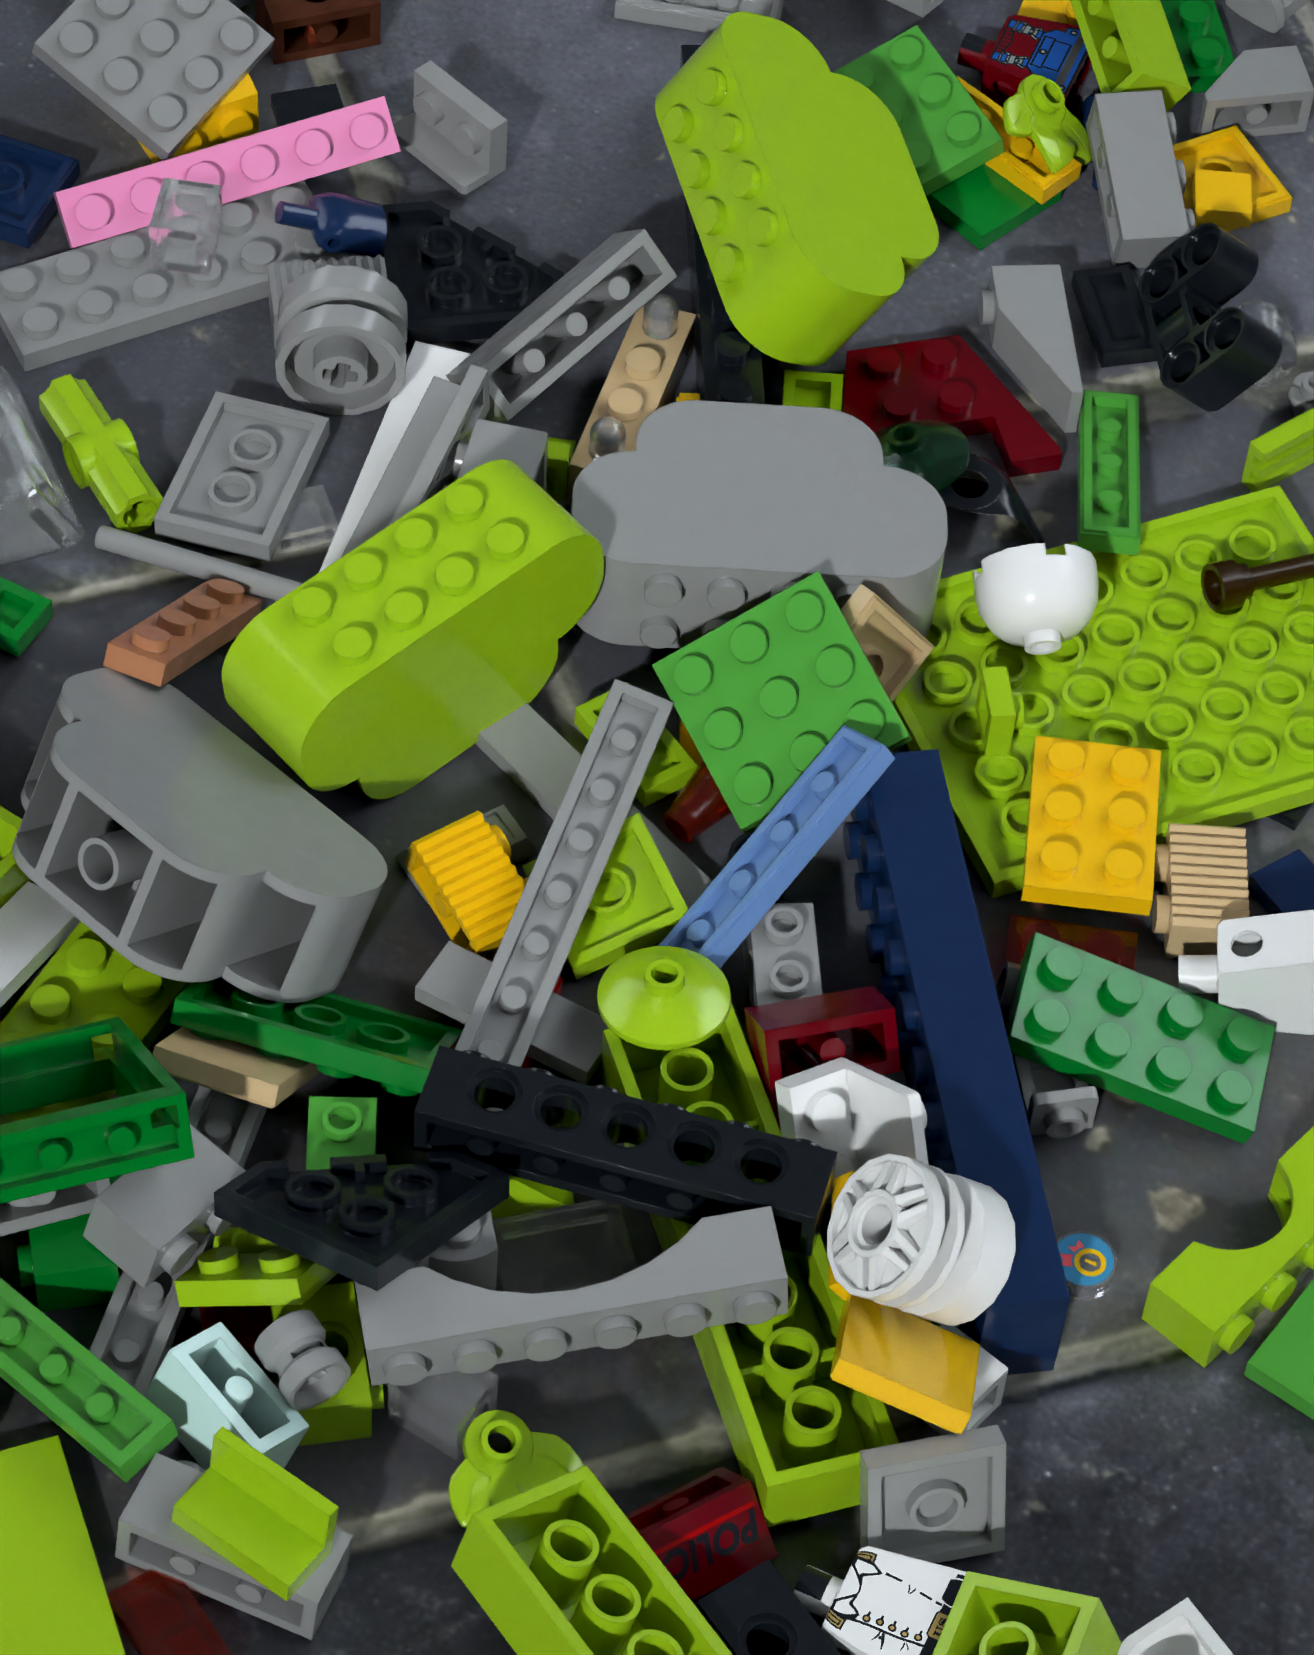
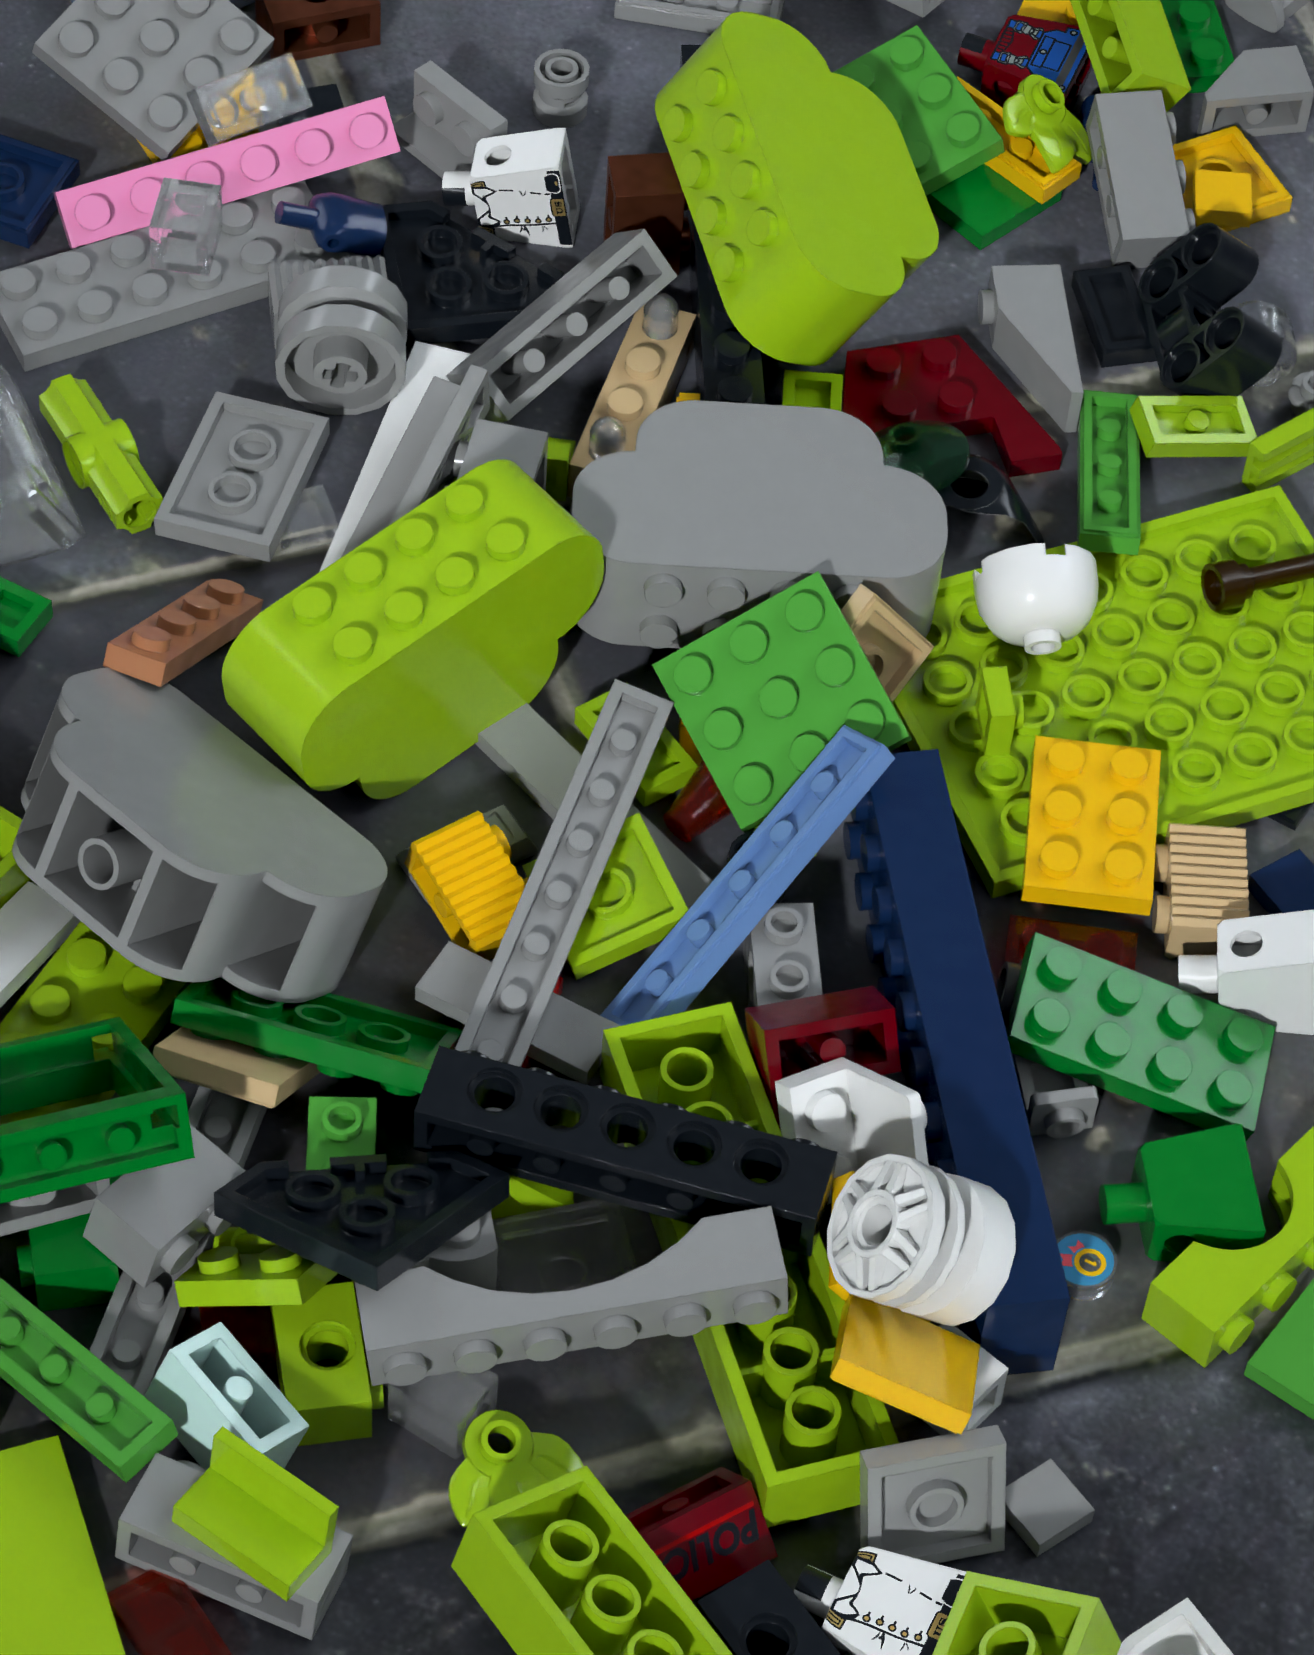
light grey bar [95,525,303,601] -> none
light grey wheel [254,1309,351,1410] -> none
lime dish [597,946,731,1050] -> none
none -> clear plate [186,52,313,147]
none -> white torso [442,128,580,248]
none -> light grey wheel [532,49,590,128]
none -> copper brick [603,152,690,275]
none -> light grey tile [1005,1458,1095,1557]
none -> green torso [1099,1123,1266,1262]
none -> lime plate [1129,396,1257,458]

